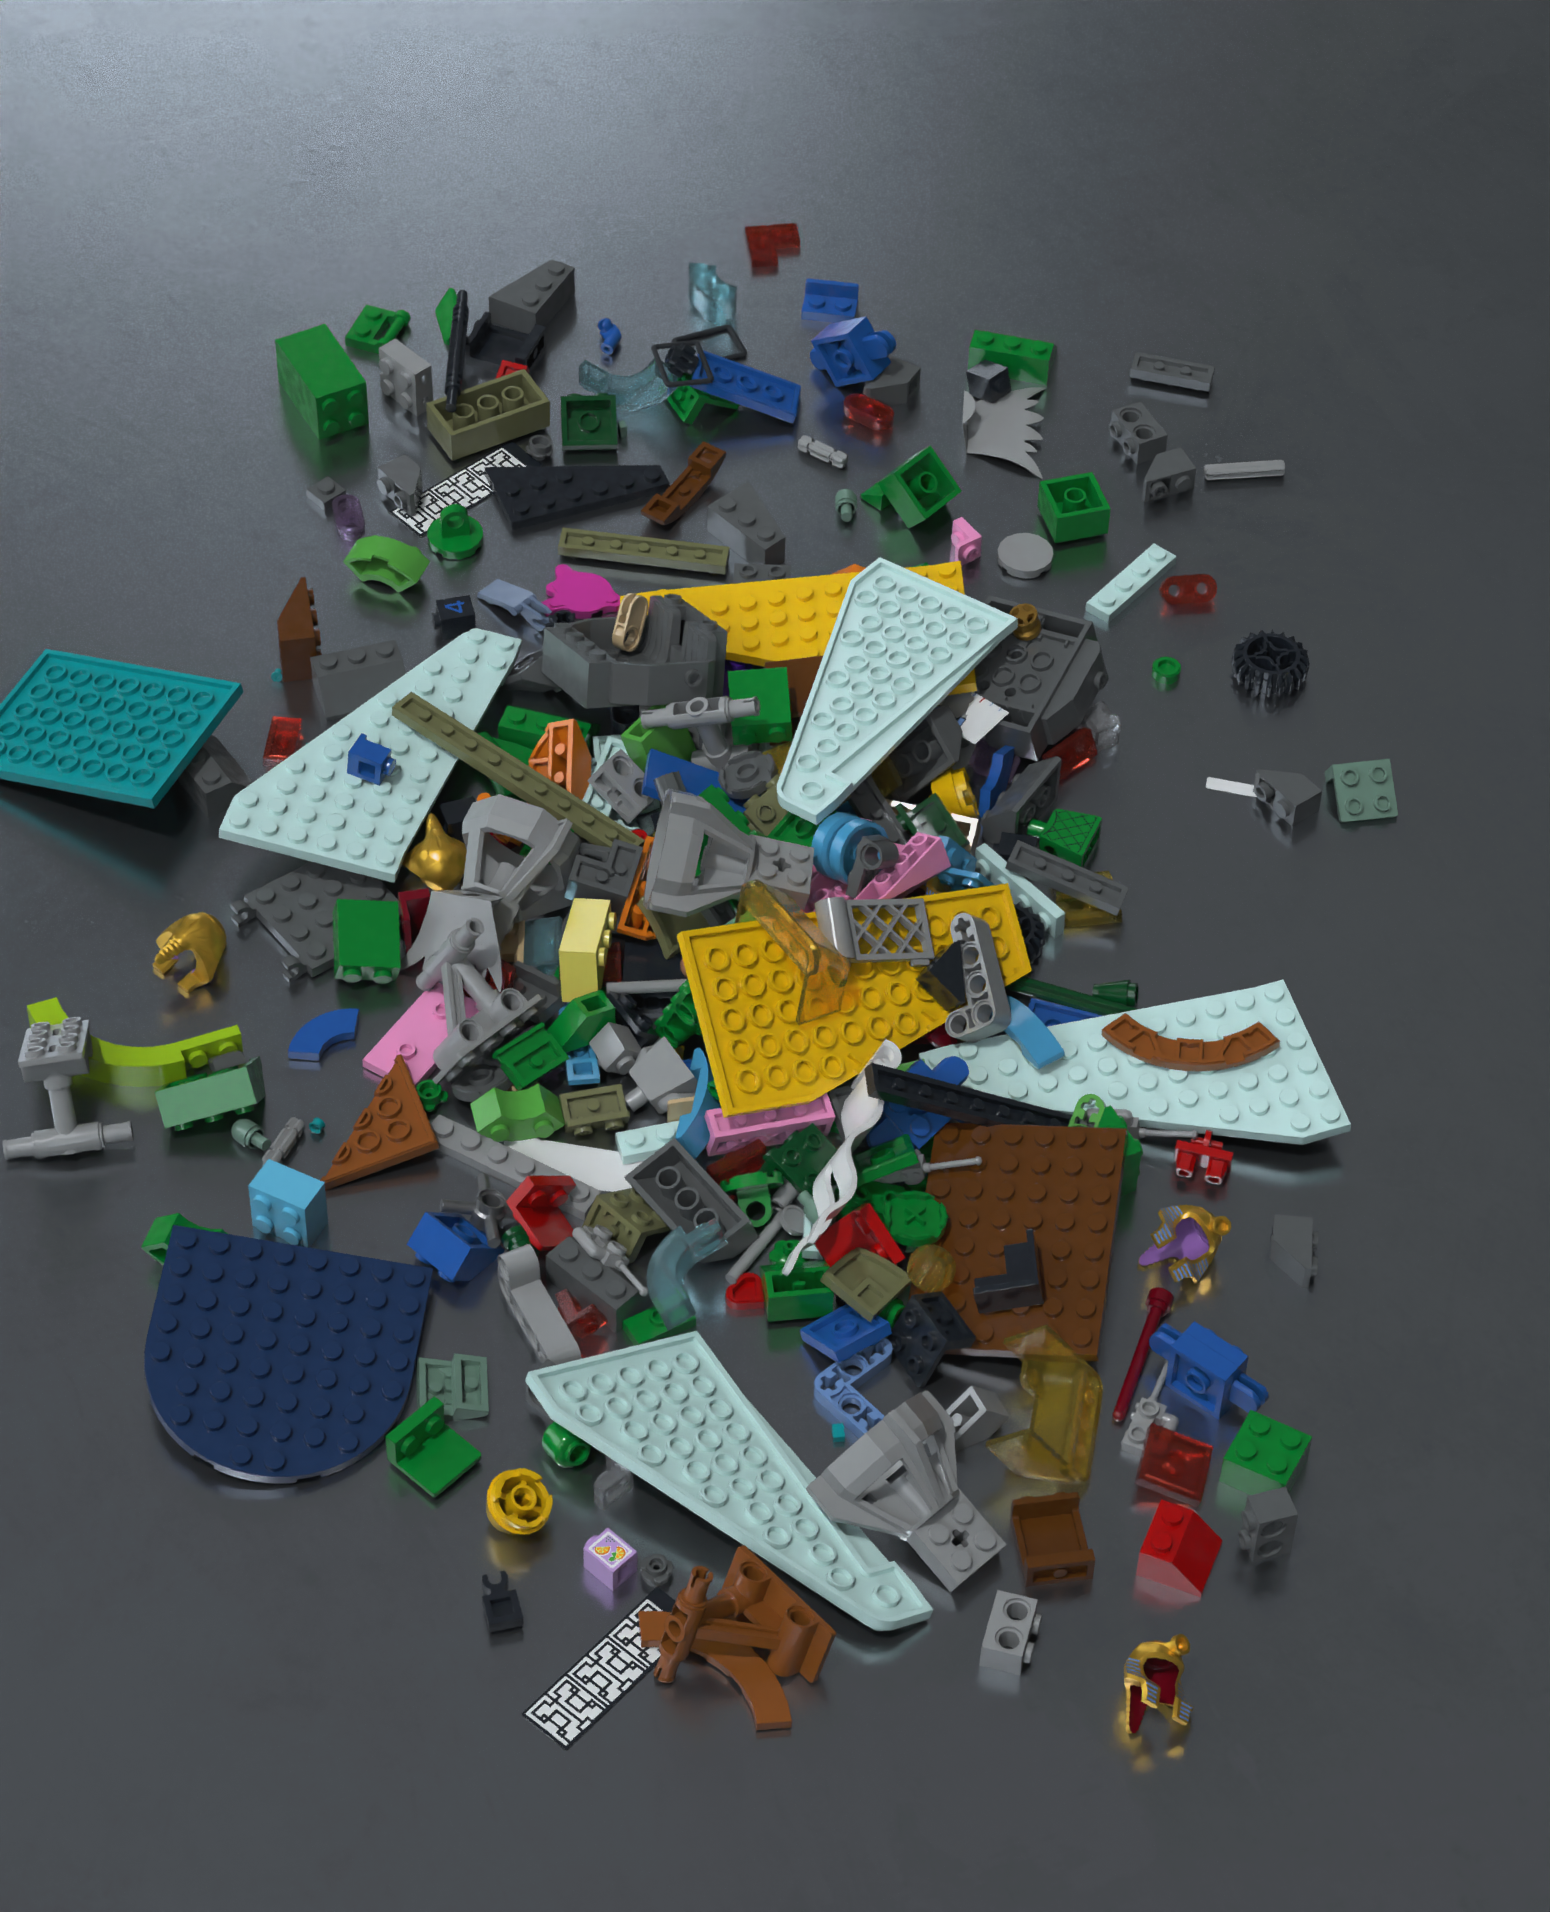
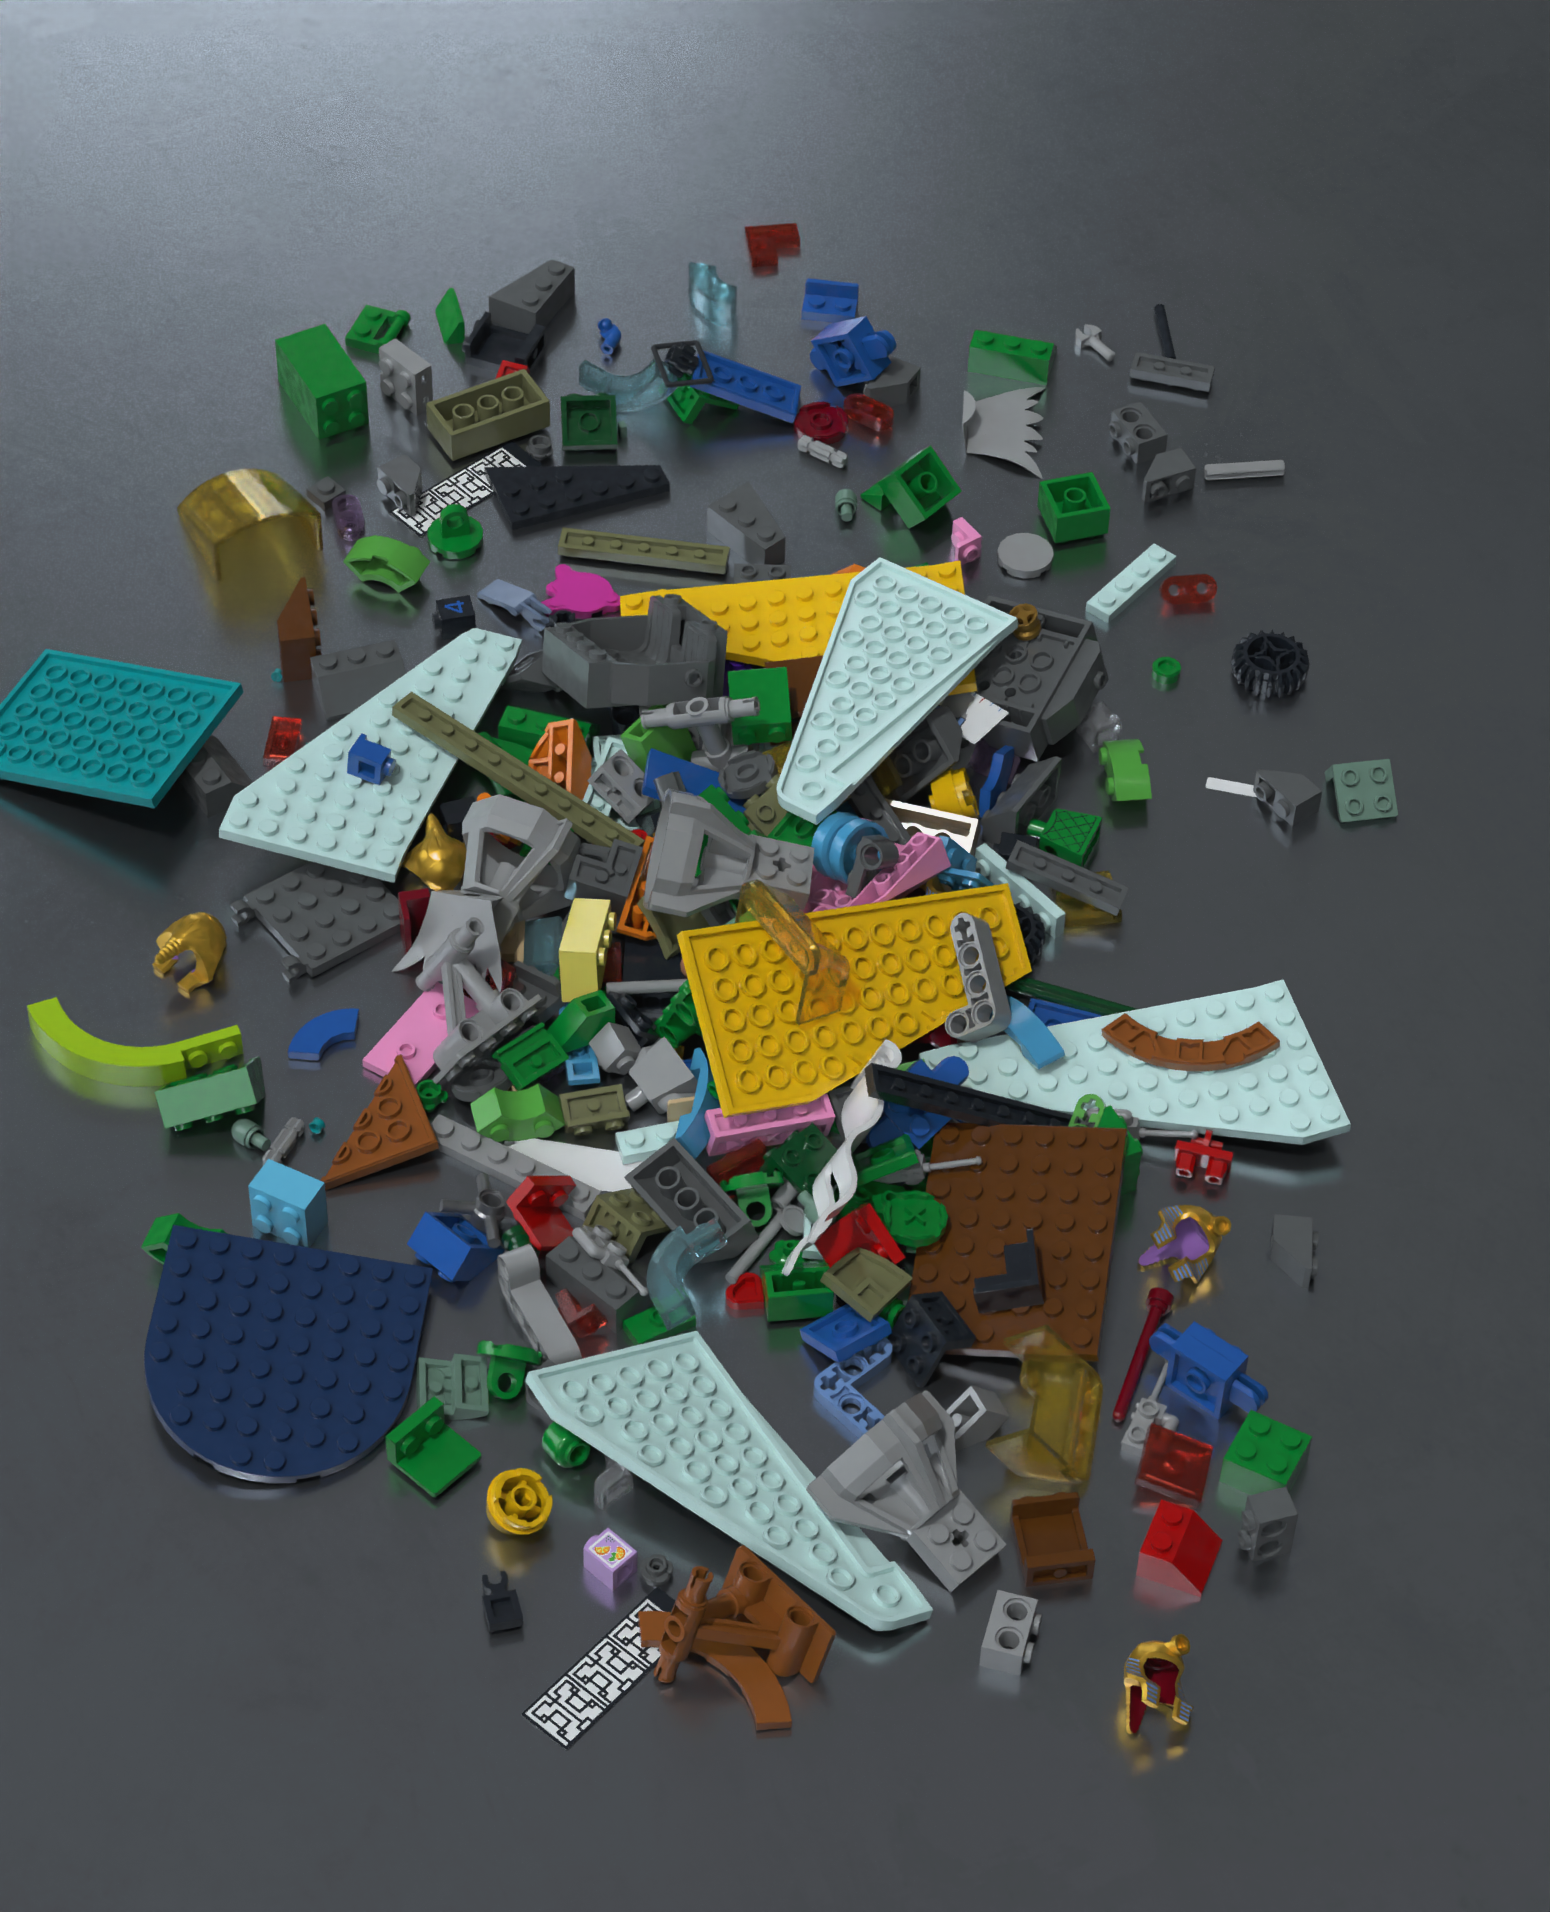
light grey plate [3,1017,134,1160] -> none
dark grey tile [208,1050,246,1071] -> none
green brick [333,899,401,984] -> none
black axle [445,290,469,413] -> none
tan piece [612,593,648,652] -> none
reddish brown slope [641,441,726,525] -> none
black piece [672,324,747,360] -> none
light grey piece [814,897,935,971] -> none
teal piece [831,1423,845,1442] -> none
dark green bracket [895,793,970,848] -> none
clear yellow piece [907,1244,956,1293] -> none
black slope [916,942,966,1011] -> none
black brick [966,359,1012,403] -> none
clear red plate [1042,727,1098,781] -> none
dark green cone [1092,979,1139,1007] -> none
none -> clear yellow windscreen [177,468,323,582]
none -> green tile [476,1340,544,1399]
none -> dark red tile [794,402,848,445]
none -> light grey bar [1075,324,1116,361]
none -> bright green brick [1098,739,1152,801]
none -> black bar [1154,304,1176,359]

